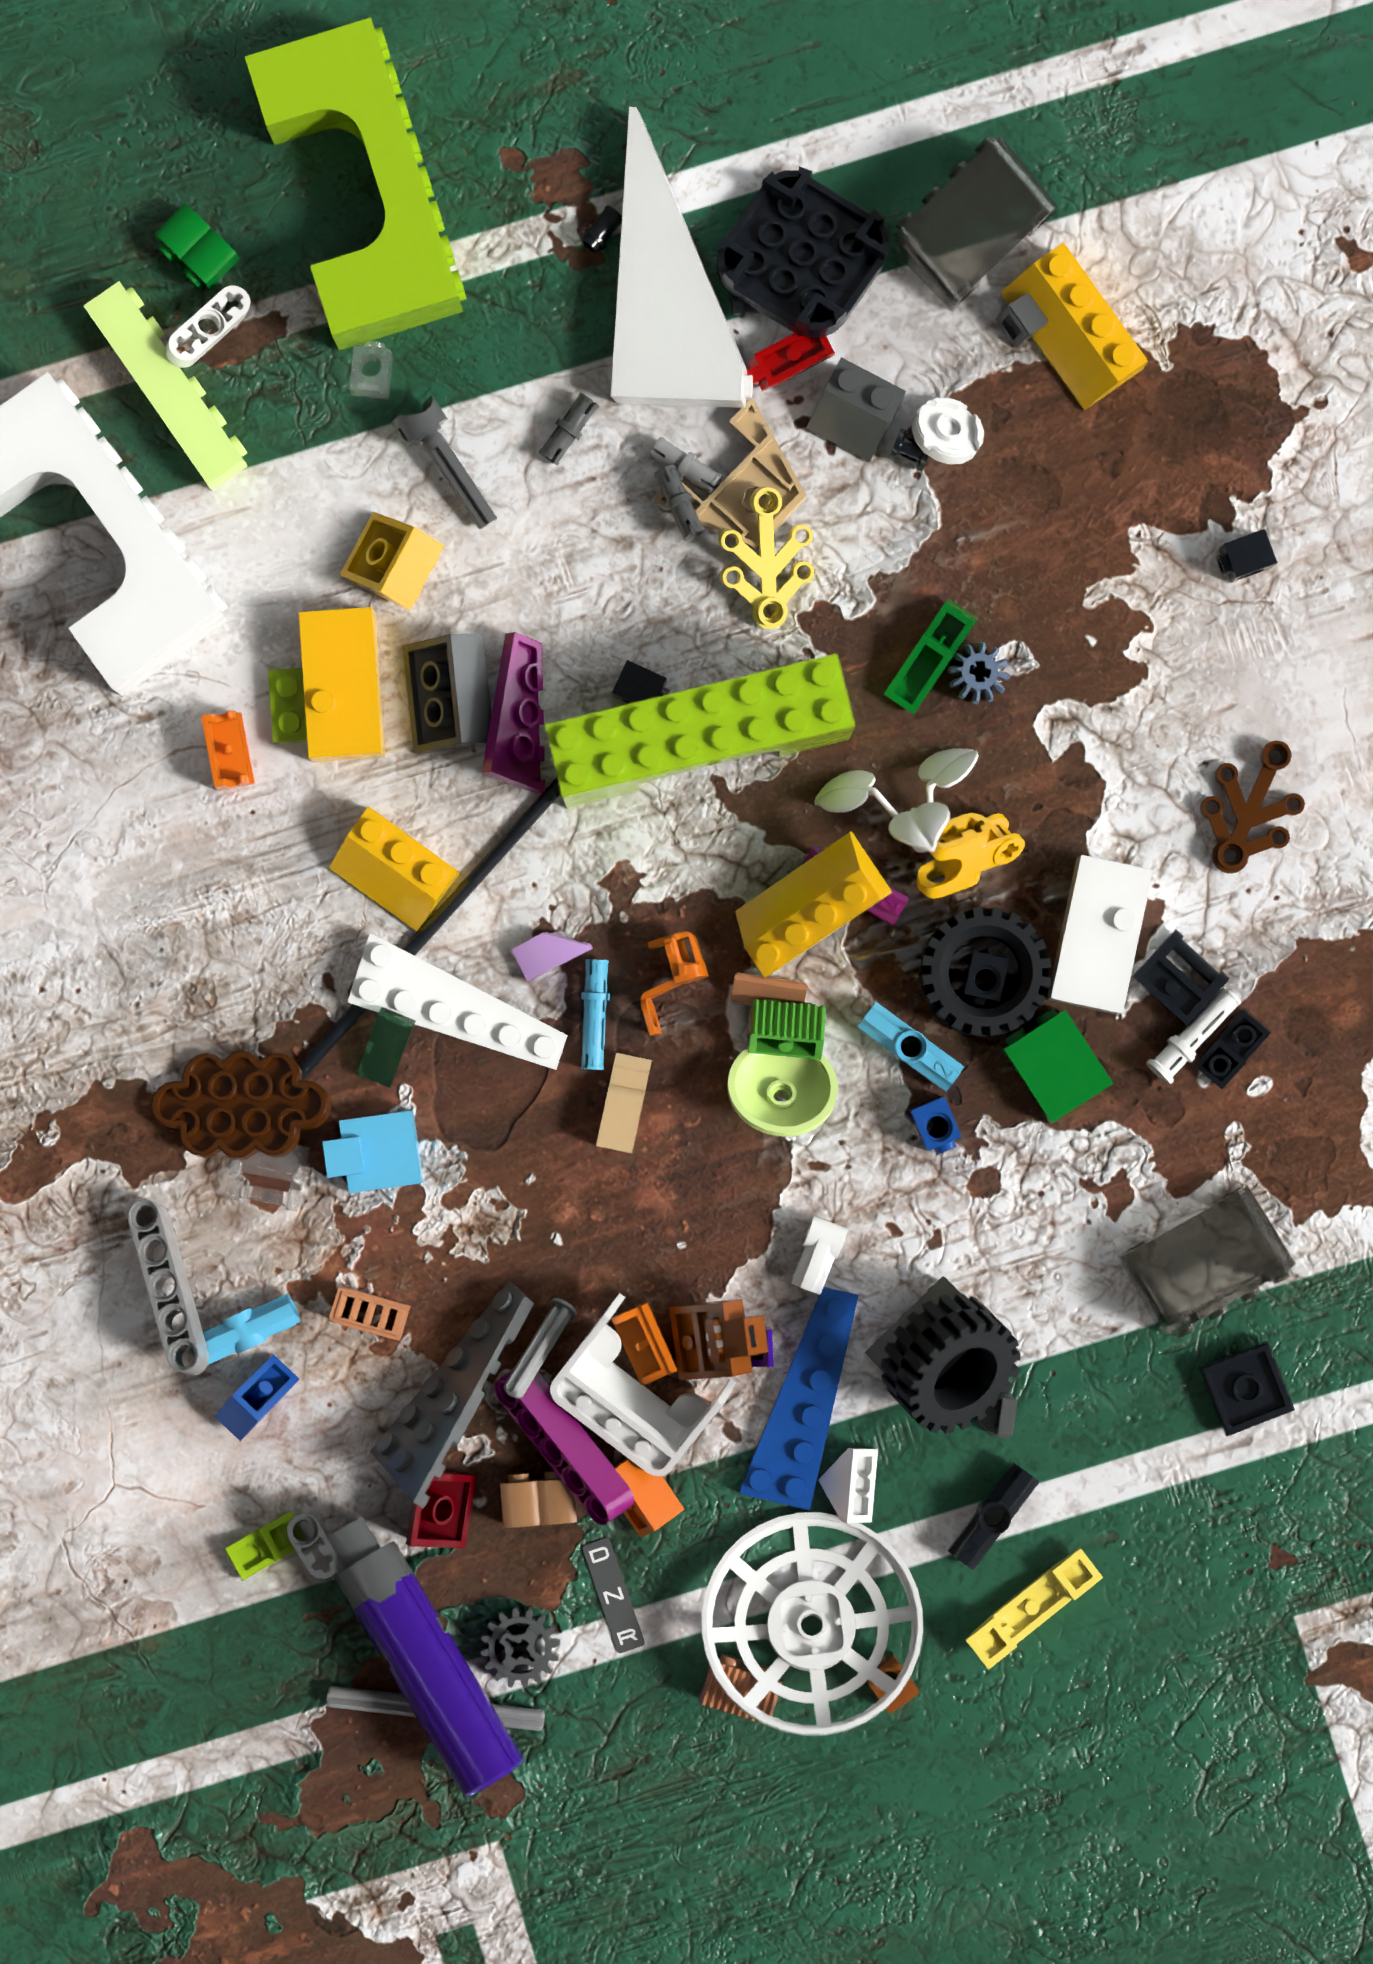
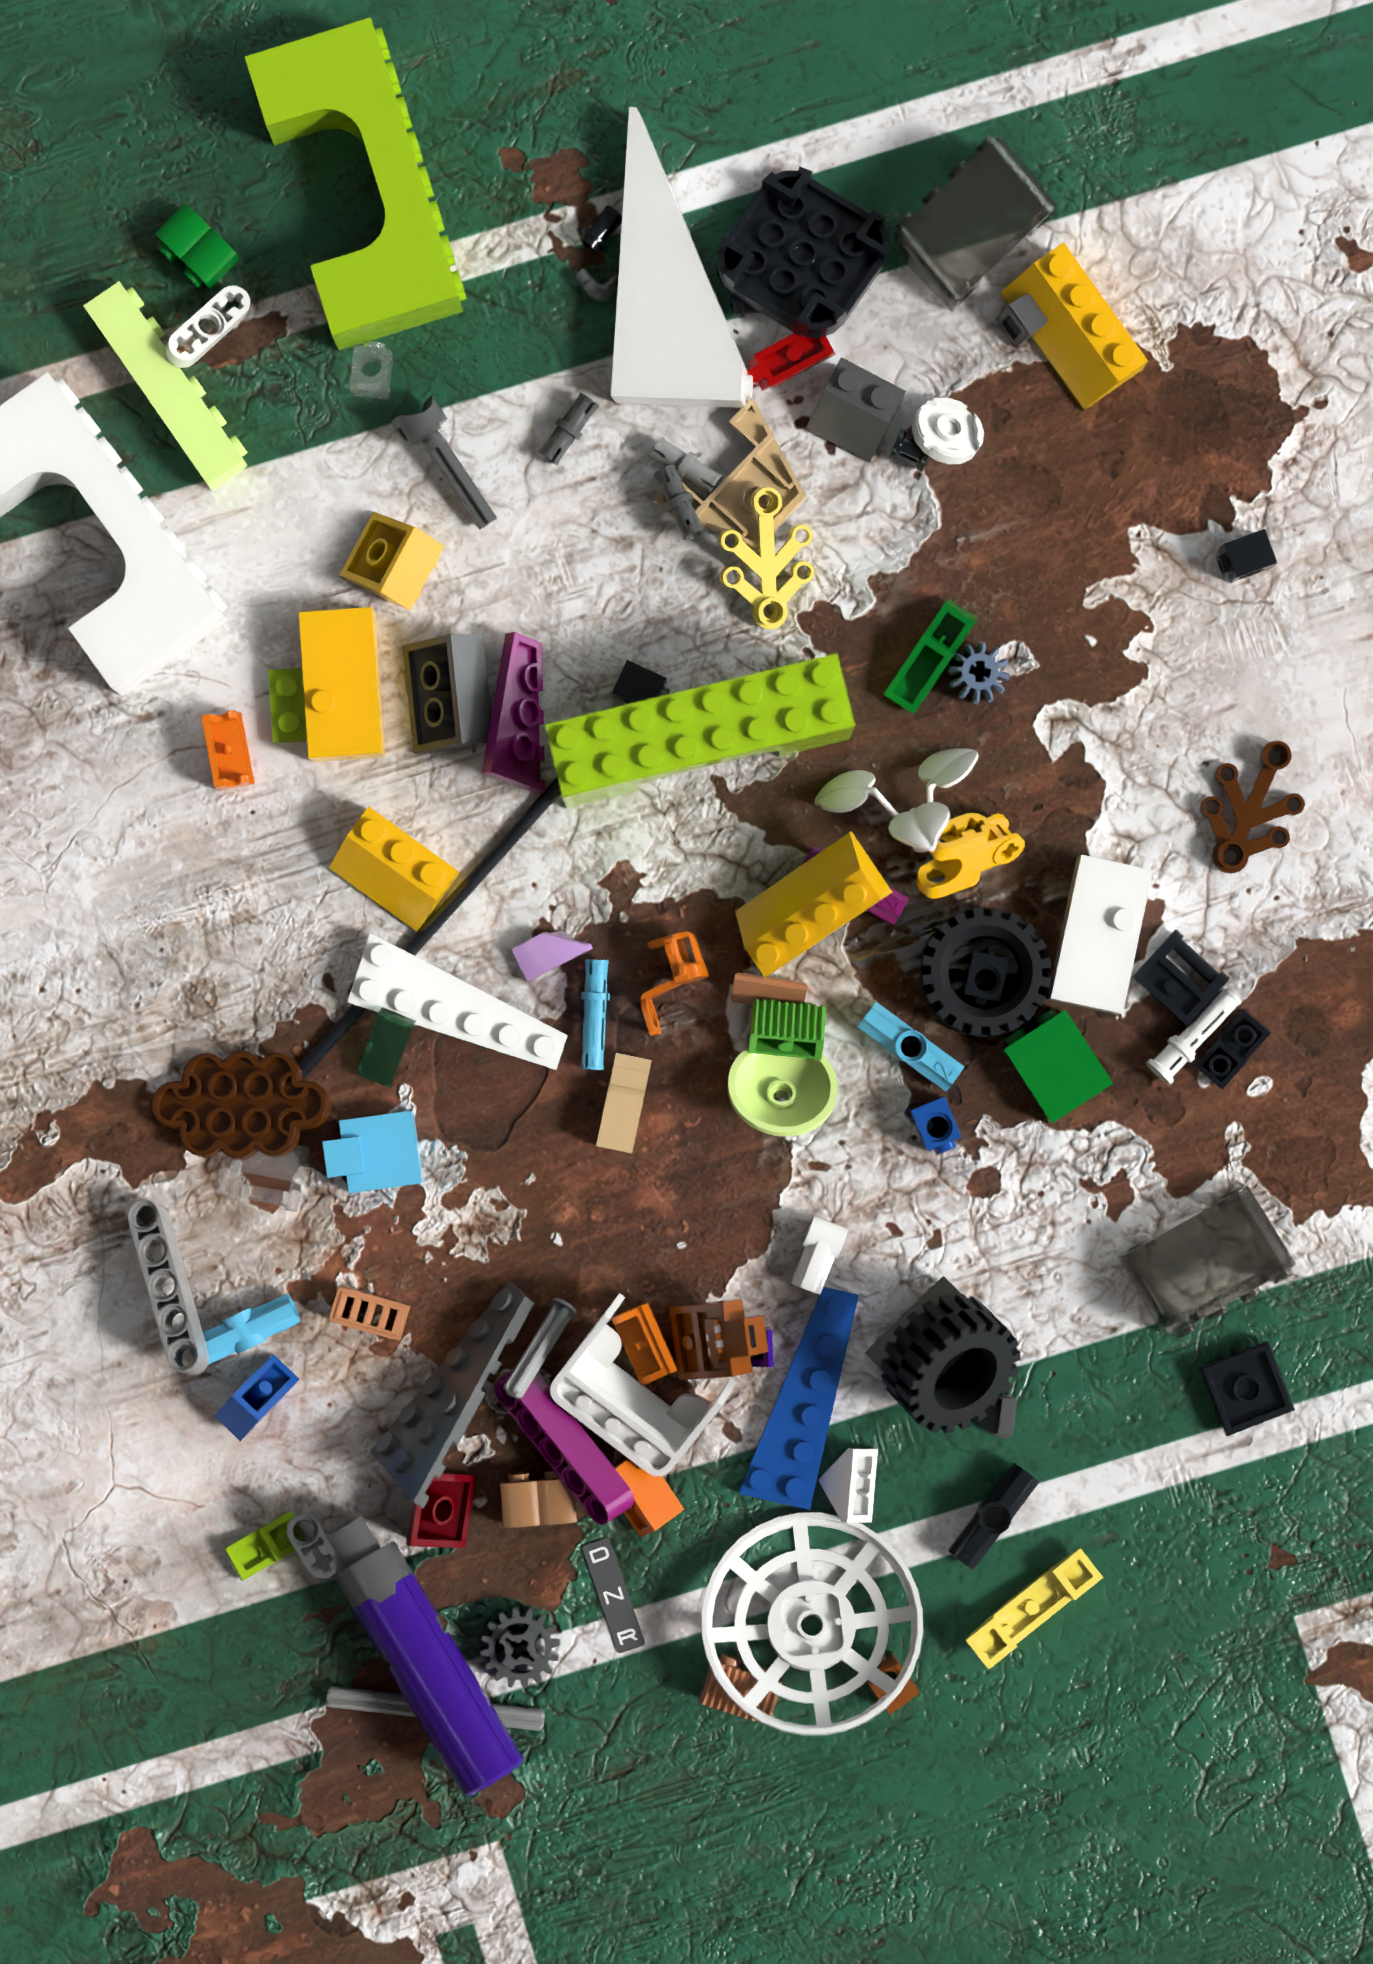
none -> dark grey animal [574,268,618,302]

